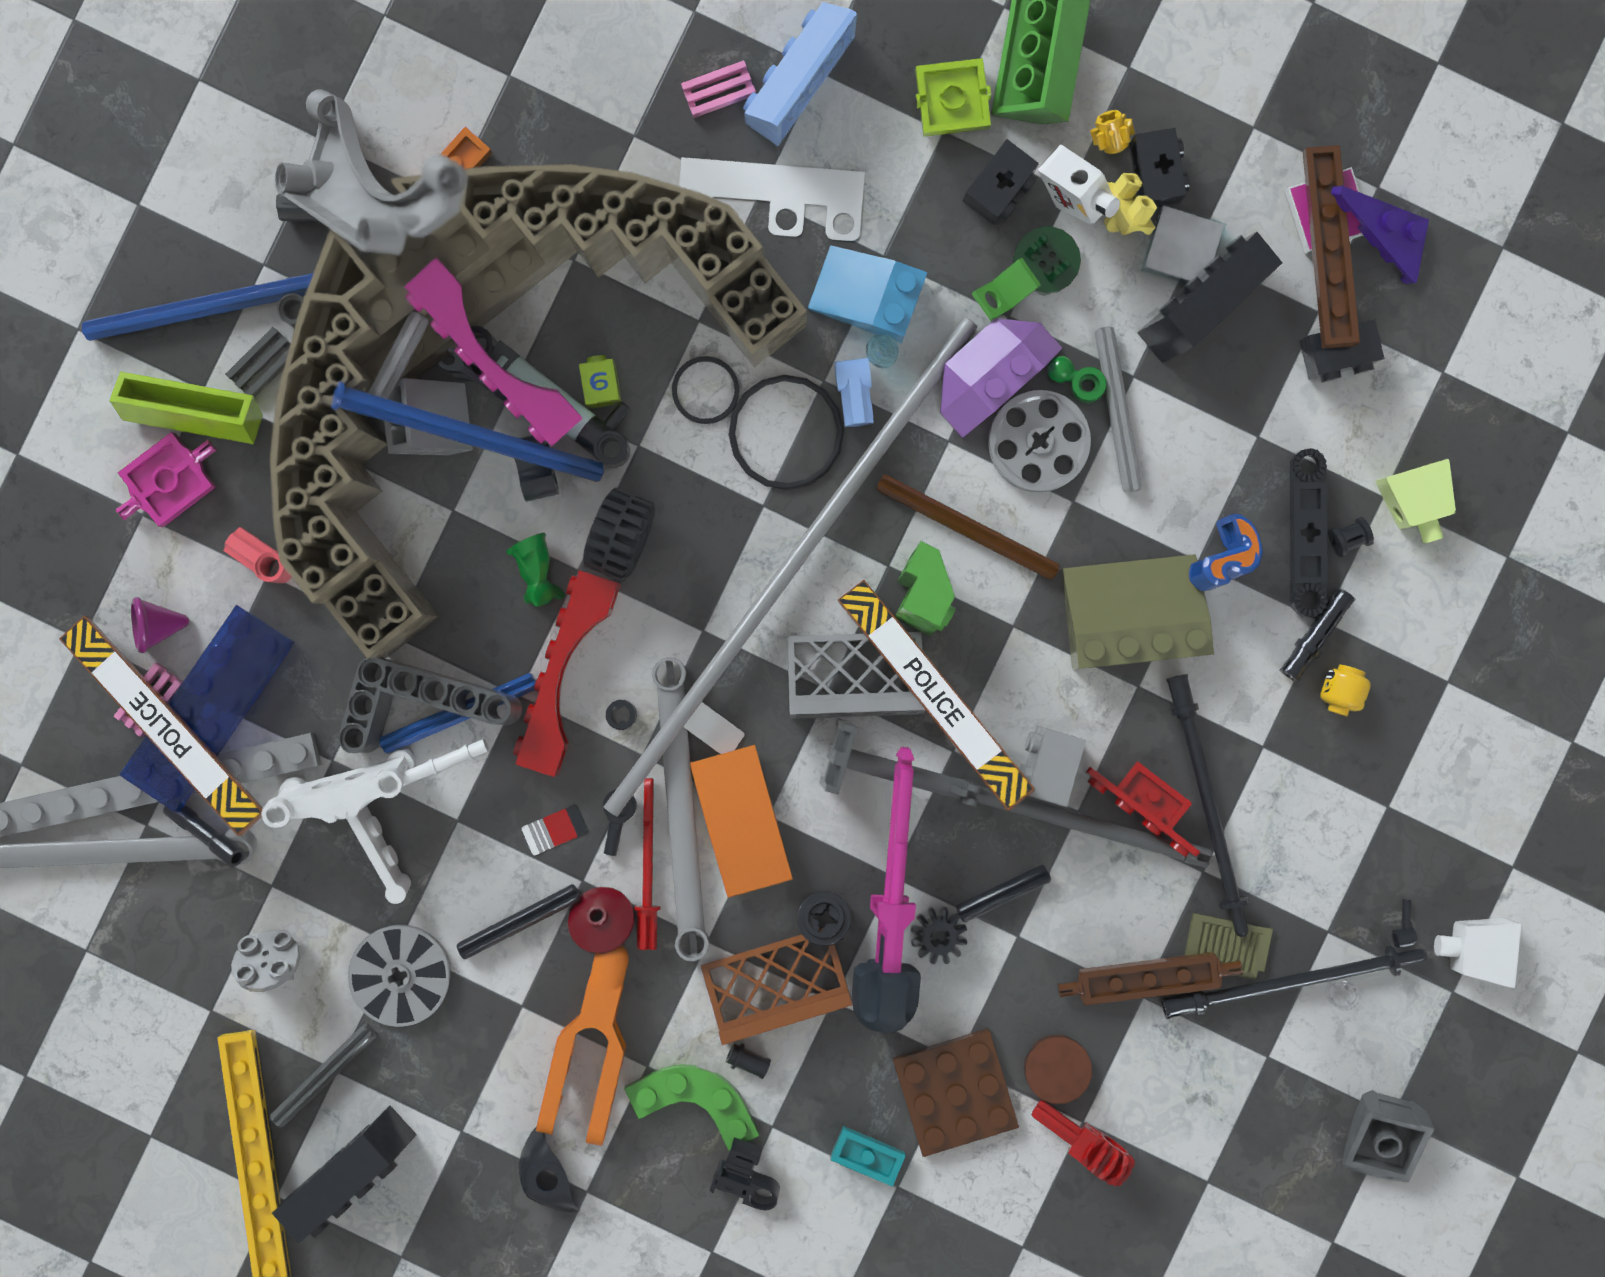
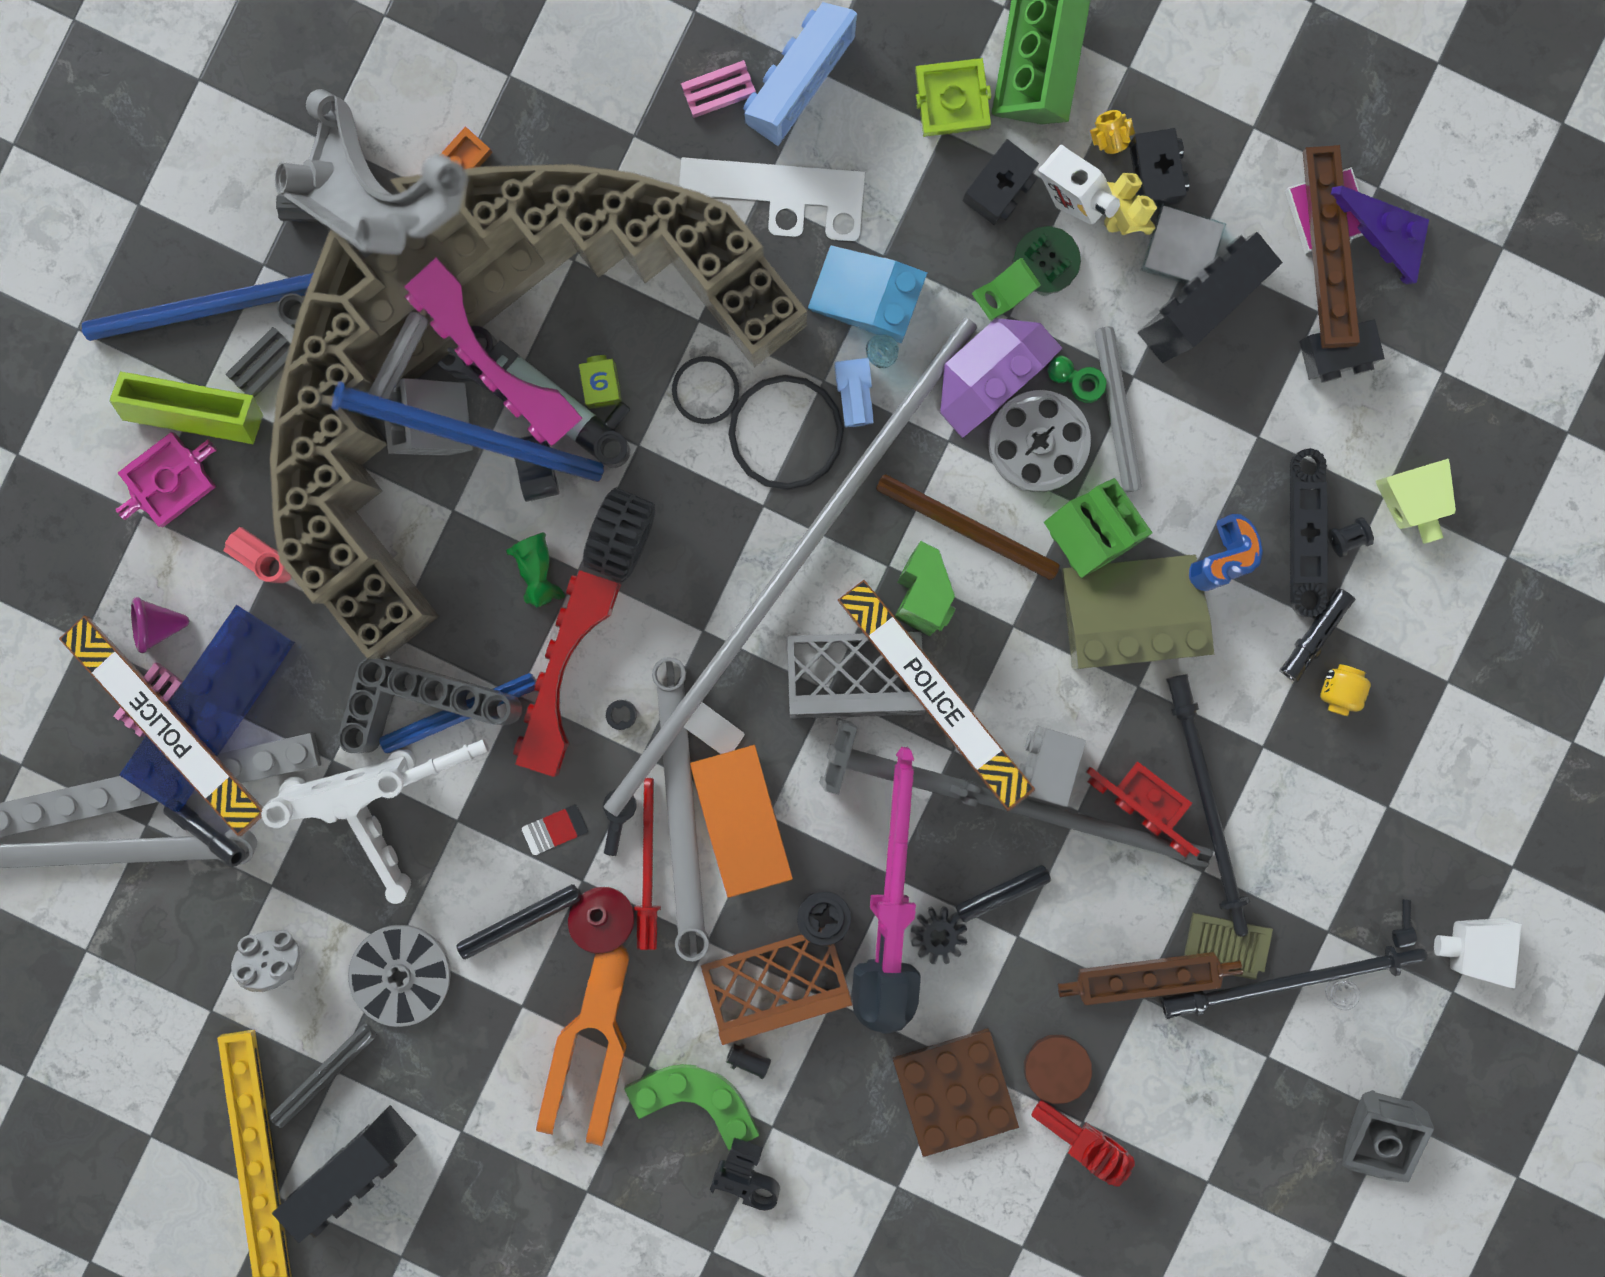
black piece [518,1126,580,1213] -> none
teal plate [830,1126,906,1187] -> none
none -> bright green piece [1044,478,1153,578]

